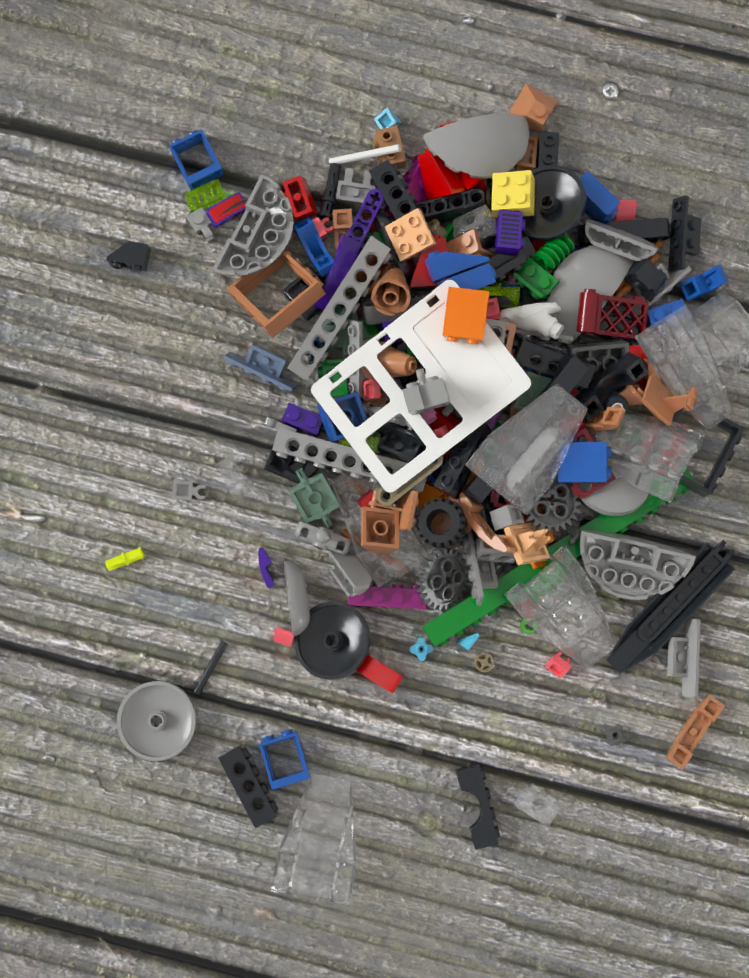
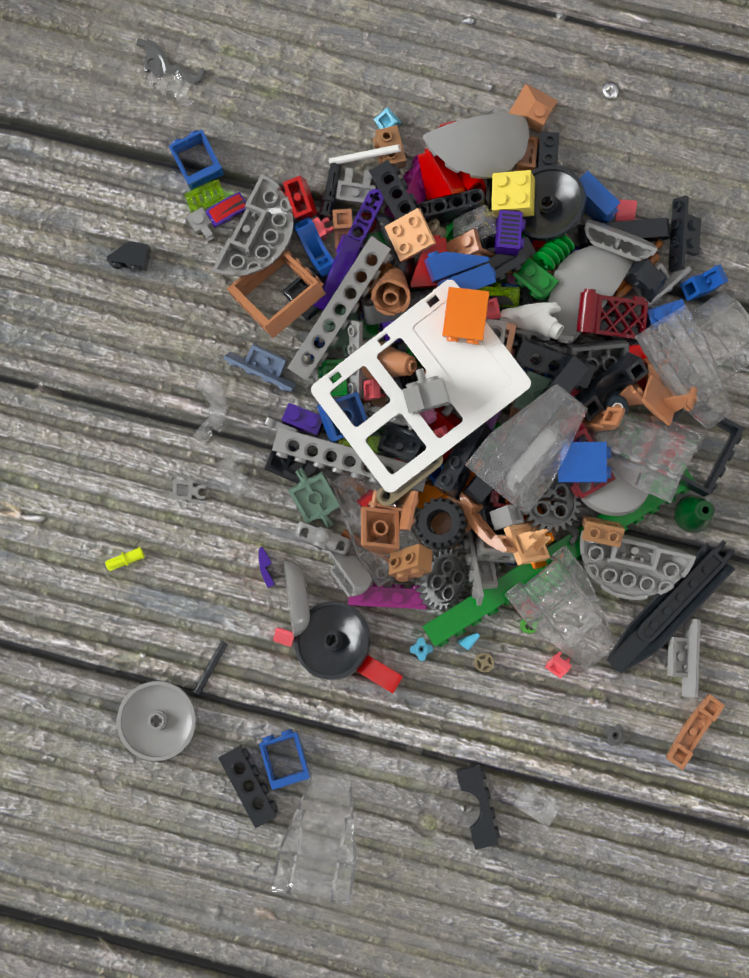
none -> piece [136,38,205,106]
none -> clear arch [193,373,228,443]
none -> medium nougat brick [389,544,433,582]
none -> medium nougat bracket [581,515,625,547]
none -> dark green cone [674,495,715,533]

